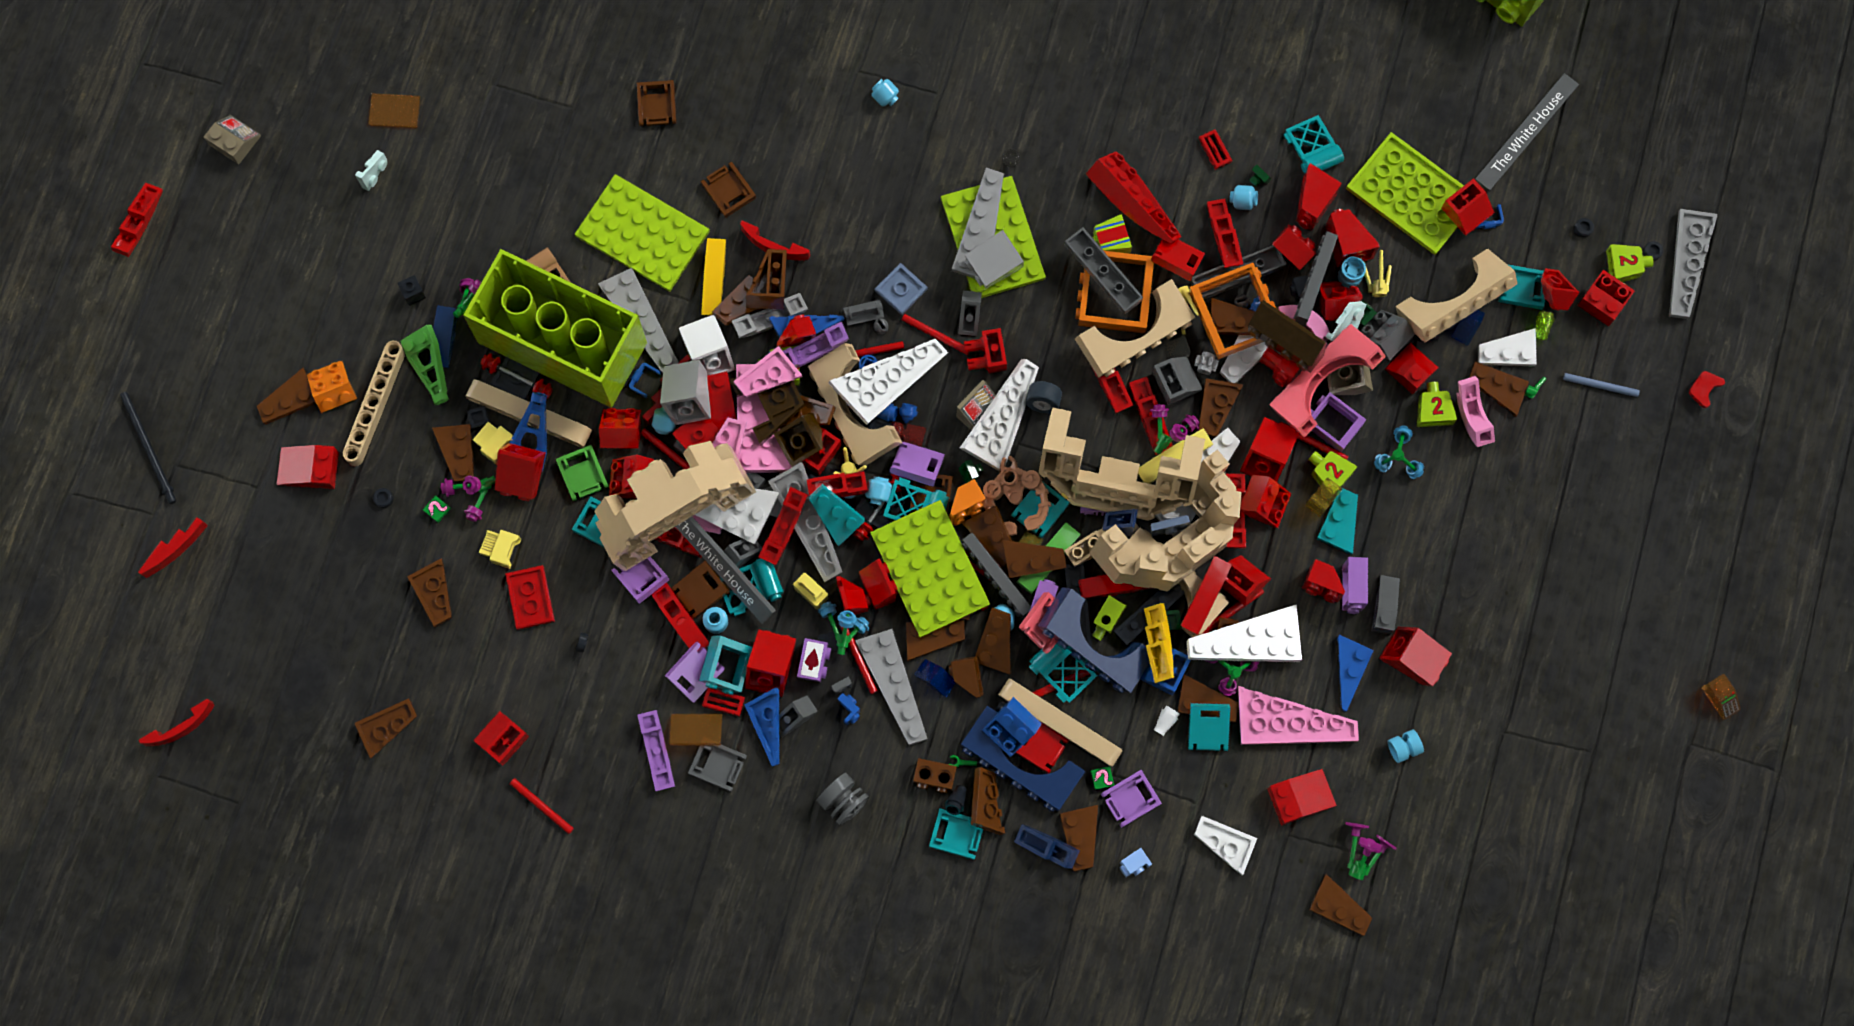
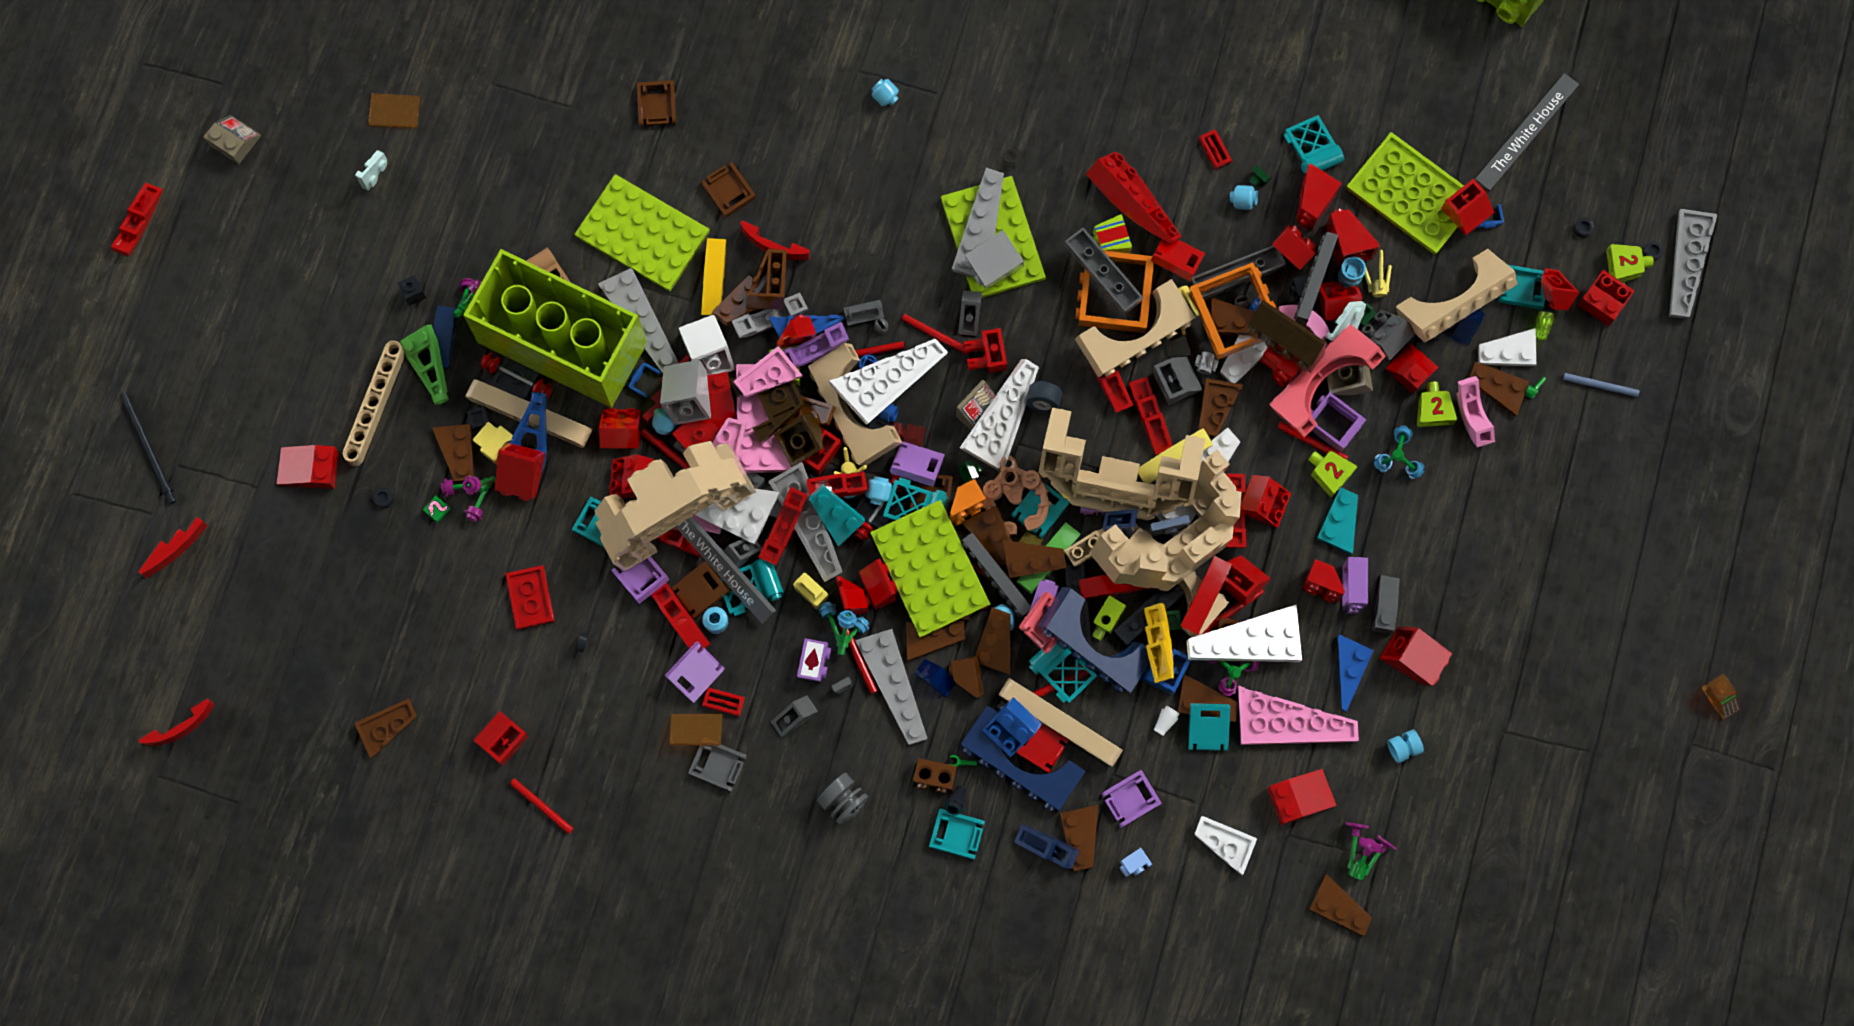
reddish brown wing [257,368,316,425] -> none
orange bracket [307,361,357,413] -> none
reddish brown wing [407,558,452,627] -> none
light yellow piece [479,530,521,569] -> none
bright green container [556,445,609,501] -> none
medium lavender slope [638,710,675,791] -> none
teal window [699,636,753,695] -> none
red slope [745,630,796,697] -> none
blue wing [745,688,779,766] -> none
blue bracket [838,693,860,725] -> none
sand blue plate [875,263,928,315] -> none
blue plate [899,403,918,423] -> none
reddish brown wing [971,767,1005,835] -> none
green tile [1091,766,1114,790] -> none
magenta plant [1150,404,1199,454] -> none
red slope [1206,199,1243,268] -> none
red slope [1240,417,1299,482] -> none
clear yellow slope [1305,477,1343,517] -> none
red piece [1689,371,1725,408] -> none

